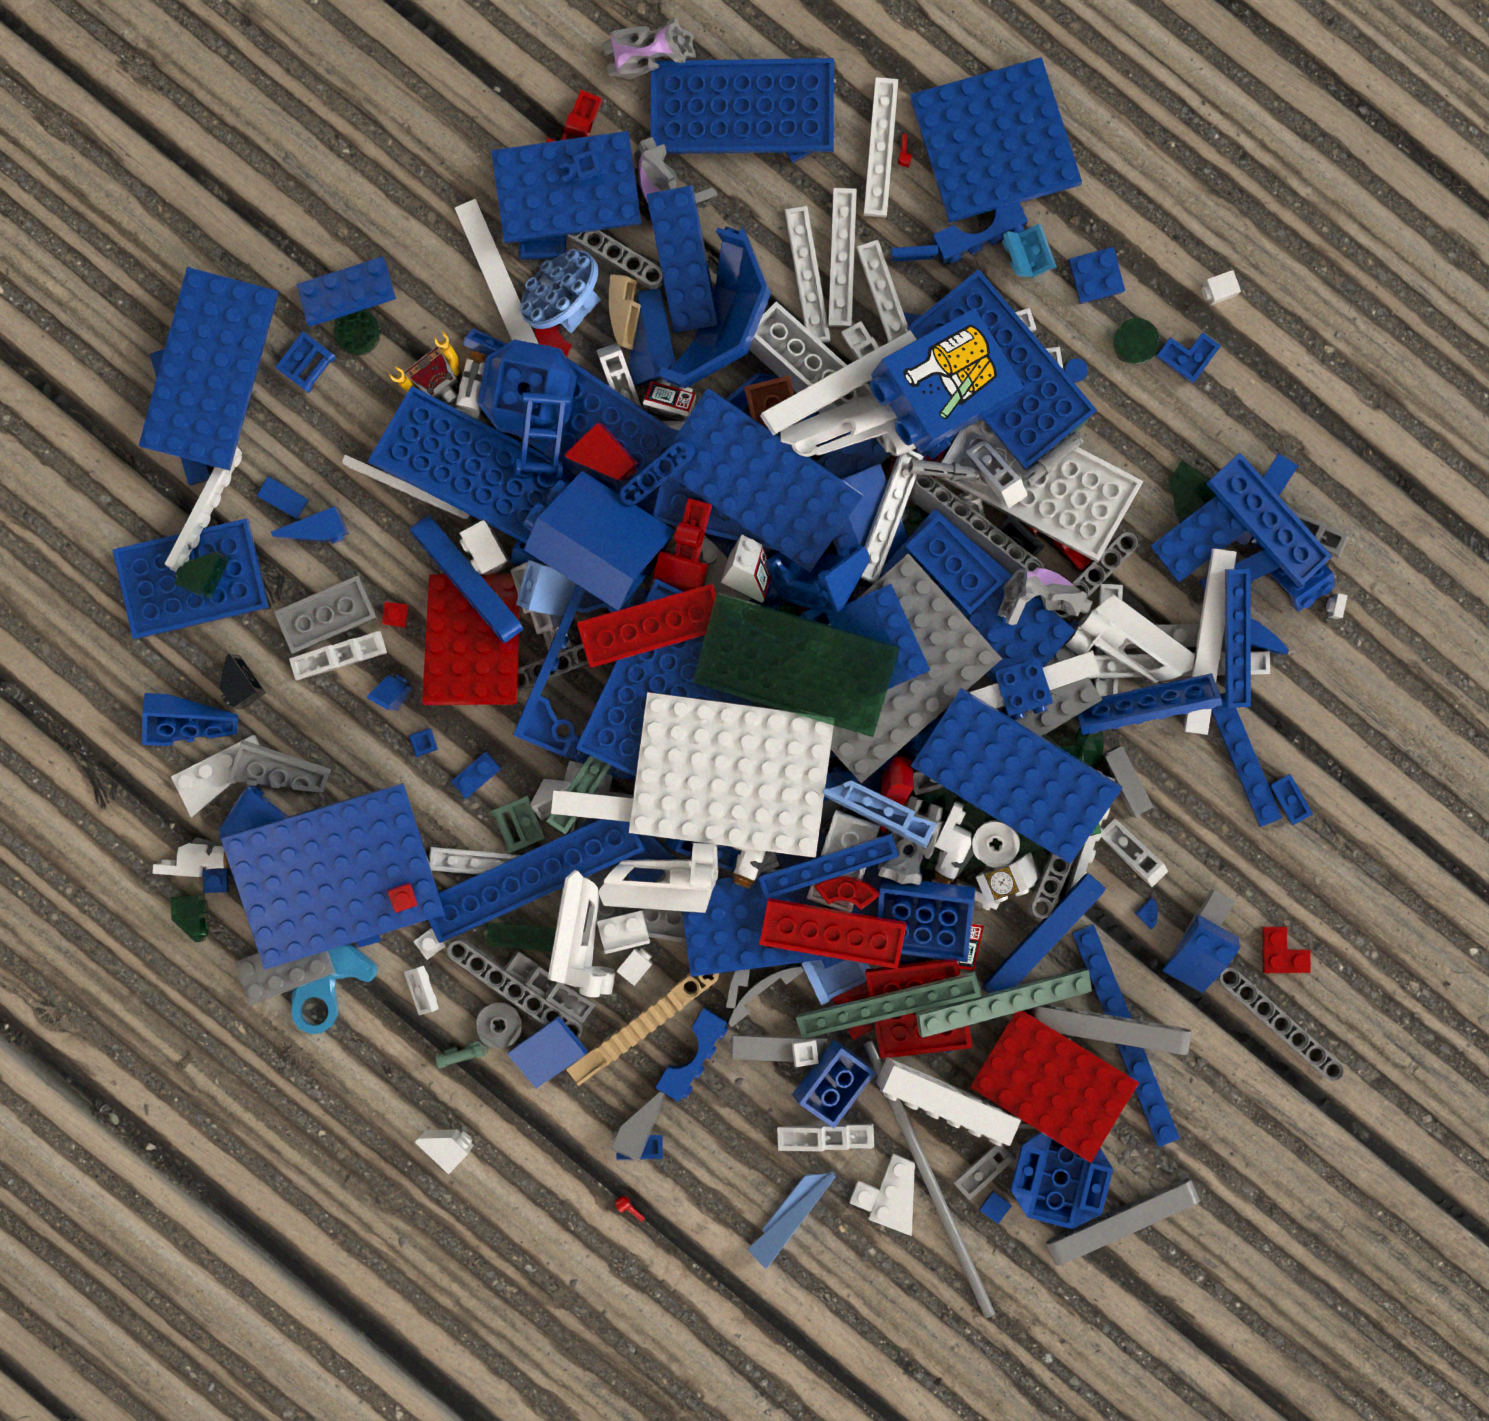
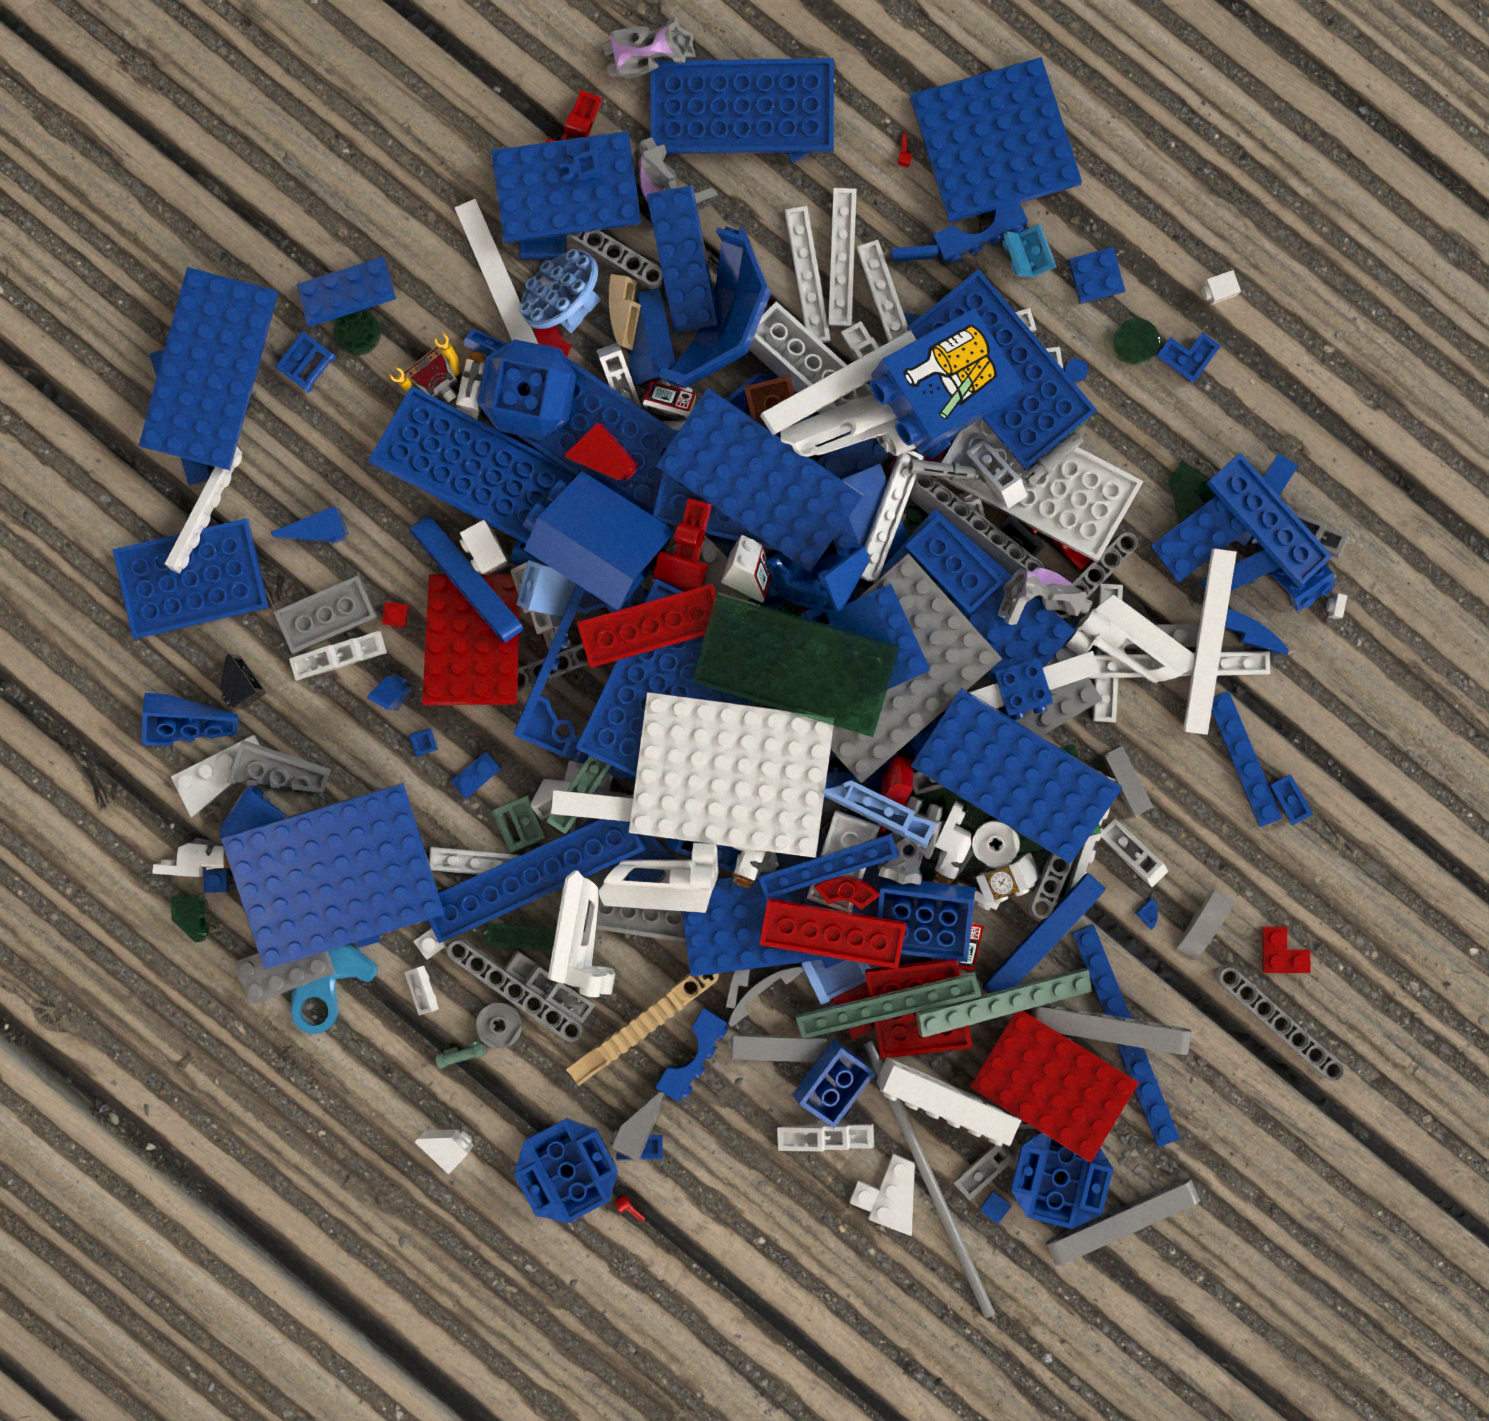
clear green slope [174,551,231,599] -> none
blue tile [257,476,309,519] -> none
white tile [342,455,473,521] -> none
red plate [387,882,418,913] -> none
blue tile [507,1016,588,1088] -> none
blue piece [514,392,570,478] -> none
white plate [597,910,650,954] -> none
white brick [617,948,653,986] -> none
blue beam [620,441,695,505] -> none
light blue wedge [748,1171,835,1269] -> none
white plate [792,1039,819,1067] -> none
white plate [864,77,898,218] -> none
clear green tile [1071,727,1104,769] -> none
blue plate [1078,673,1222,735] -> none
blue slope [1162,915,1240,993] -> none
blue plate [1225,568,1251,708] -> none
none -> blue piece [514,1118,619,1223]

